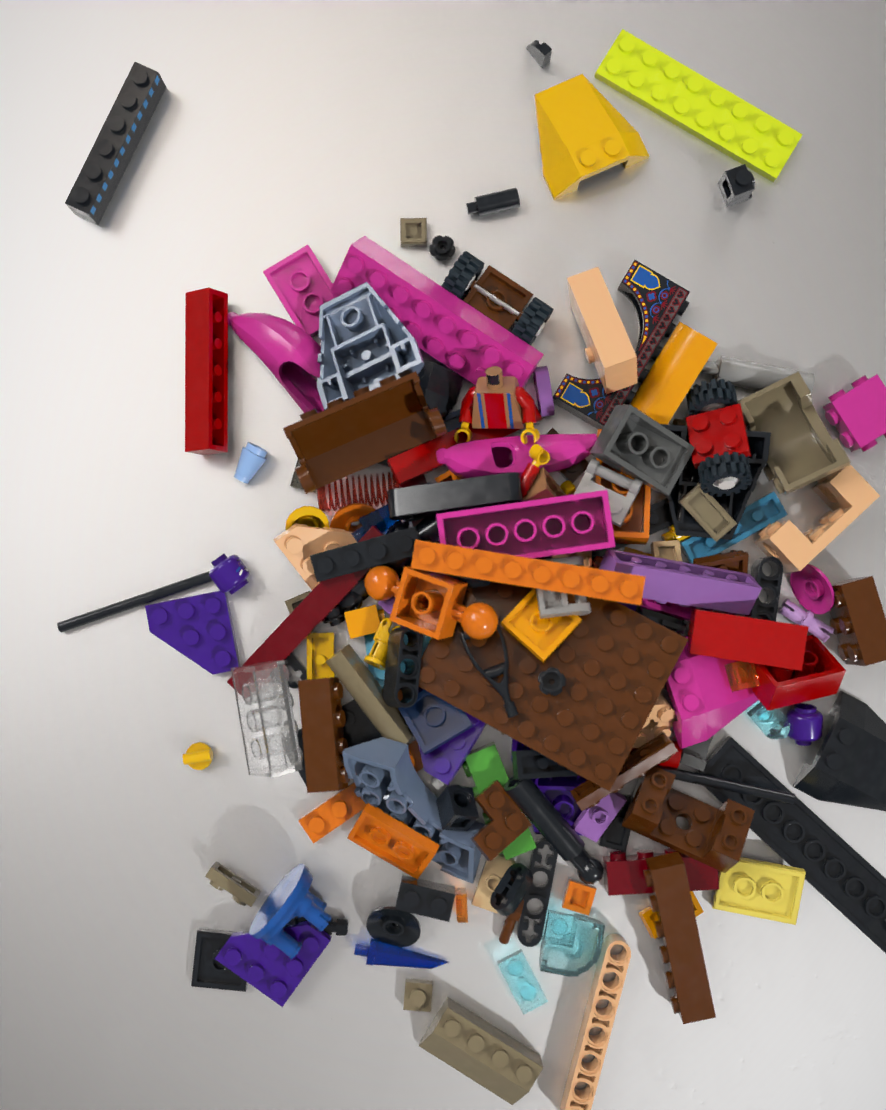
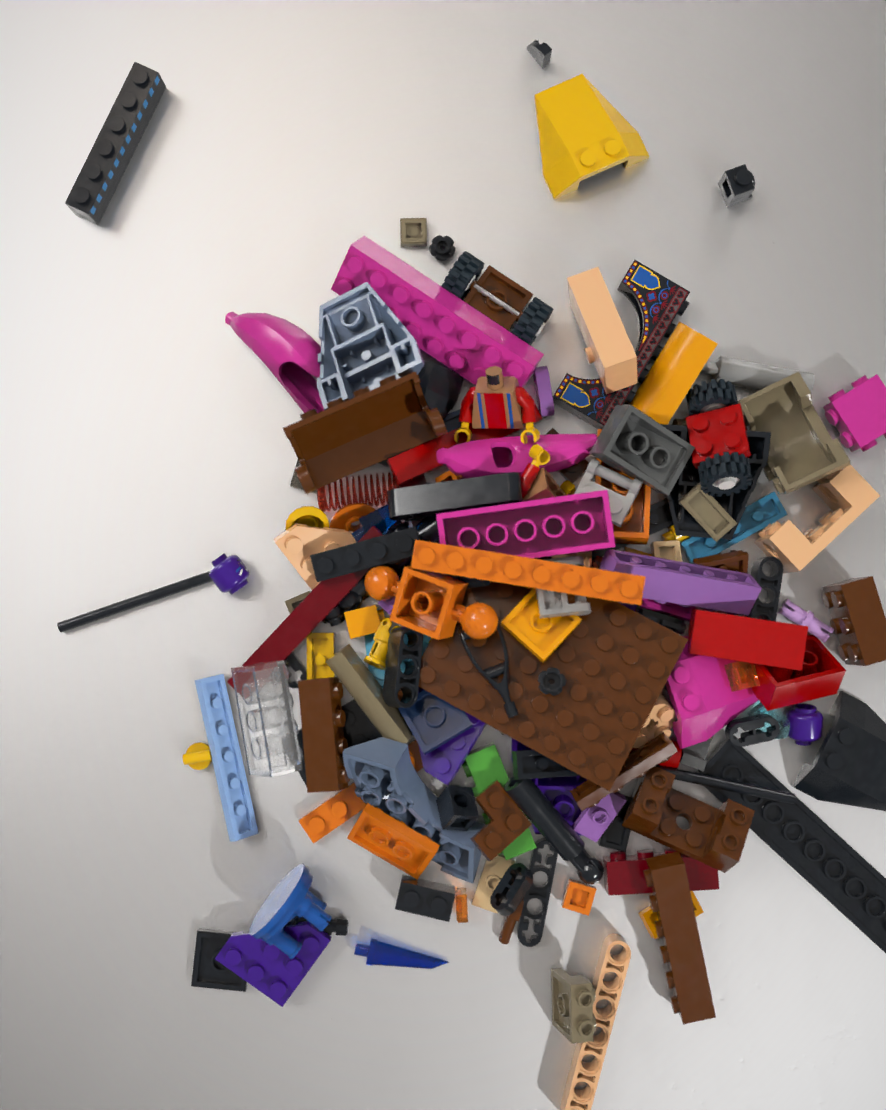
dark purple plate [145,591,241,674] -> none
red brick [185,287,228,455] -> none
dark tan plate [205,861,262,907] -> none
light blue cone [234,442,267,484] -> none
dark pink plate [263,245,340,337] -> none
black dish [366,906,421,948] -> none
dark tan plate [403,978,433,1012] -> none
dark tan slope [419,997,543,1105] -> none
black cylinder [466,188,520,216] -> none
clear light blue plate [497,949,548,1015] -> none
clear light blue brick [539,910,605,976] -> none
neon yellow plate [594,29,803,182] -> none
light yellow tile [712,857,806,925] -> none
dark pink dish [790,564,835,615] -> none
none -> light blue plate [195,674,259,842]
none -> dark tan plate [551,968,596,1044]
none -> black beam [725,714,780,747]

